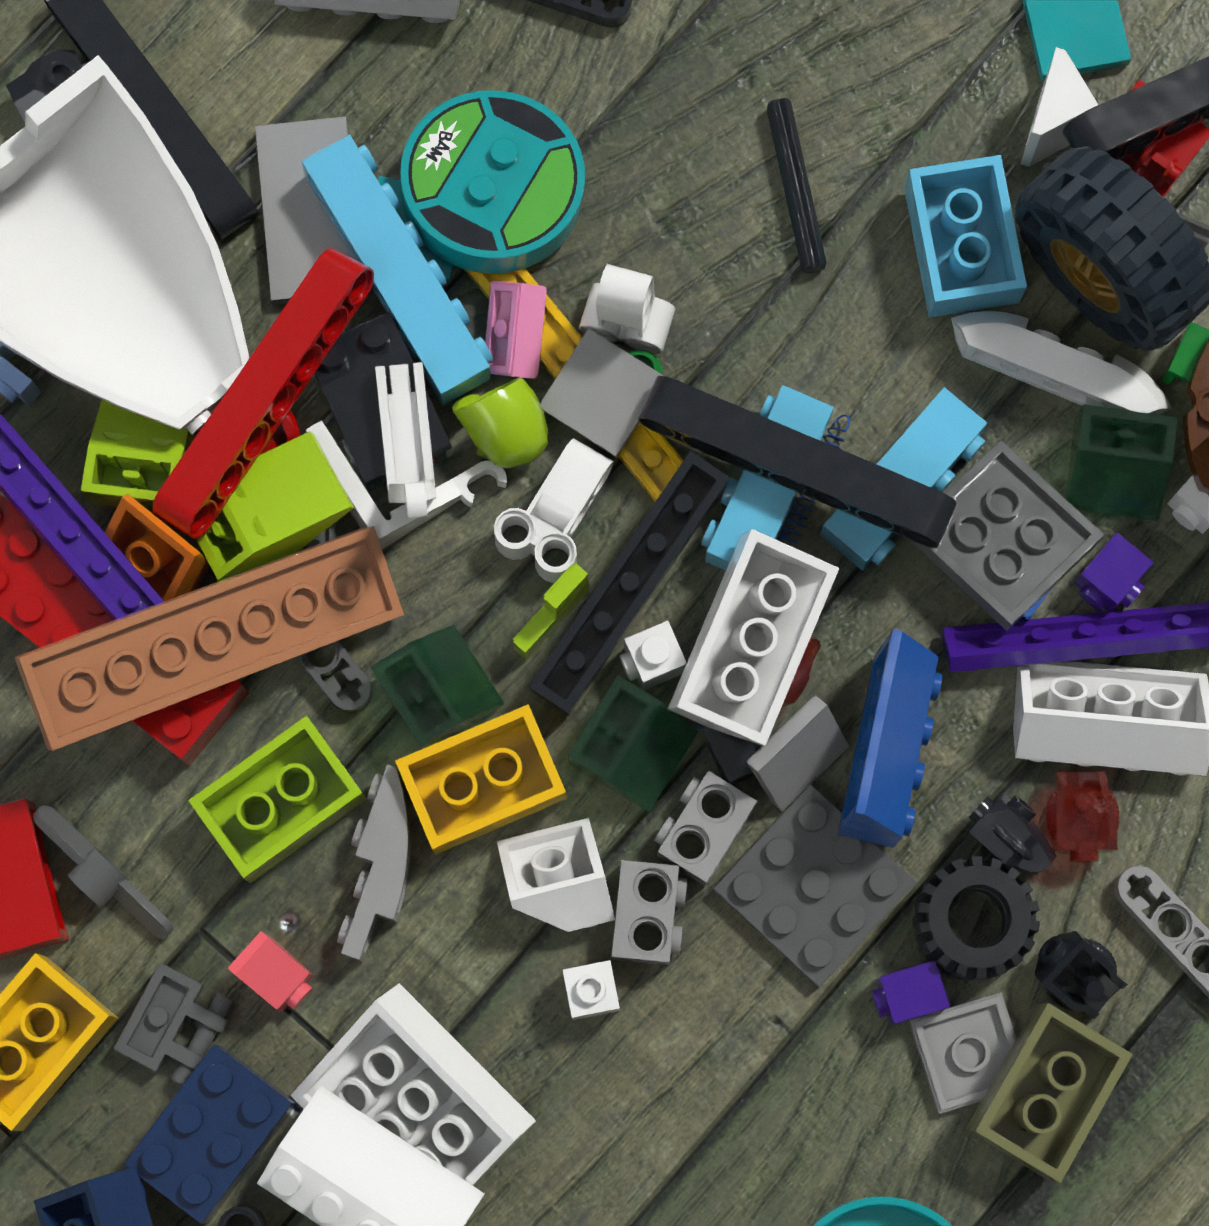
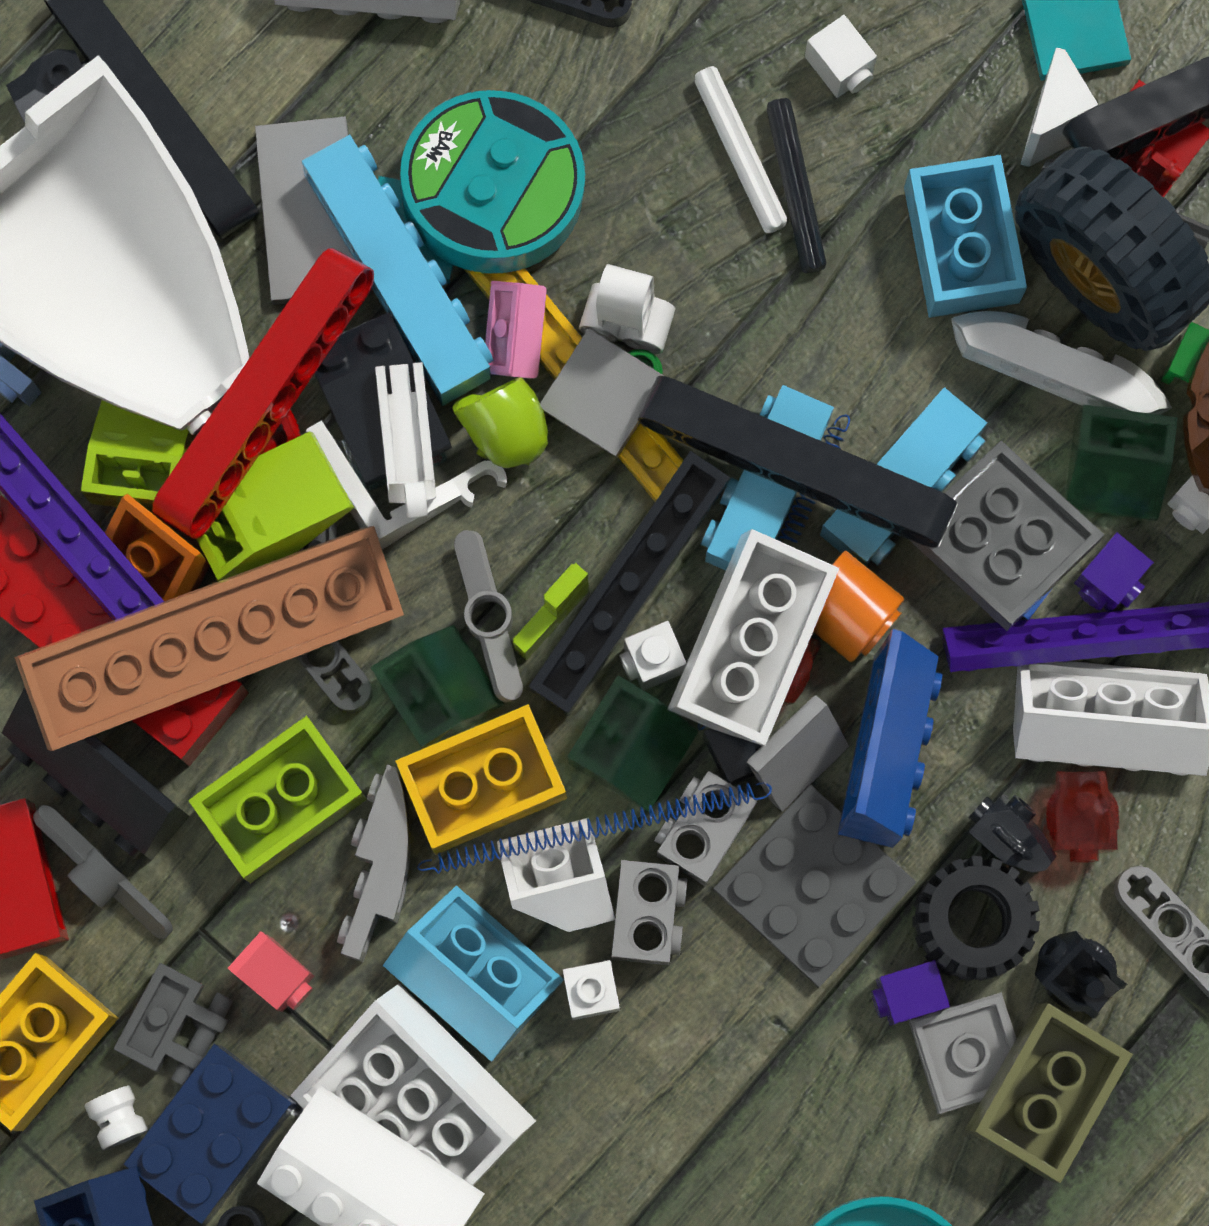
white piece [494,438,614,583] -> none
none -> black slope [1,688,190,860]
none -> white wheel [84,1085,148,1150]
none -> medium azure slope [383,885,564,1062]
none -> blue piece [417,782,772,874]
none -> light grey piece [454,530,523,702]
none -> white axle [695,66,787,233]
none -> white brick [805,15,877,98]
none -> orange piece [813,550,904,662]

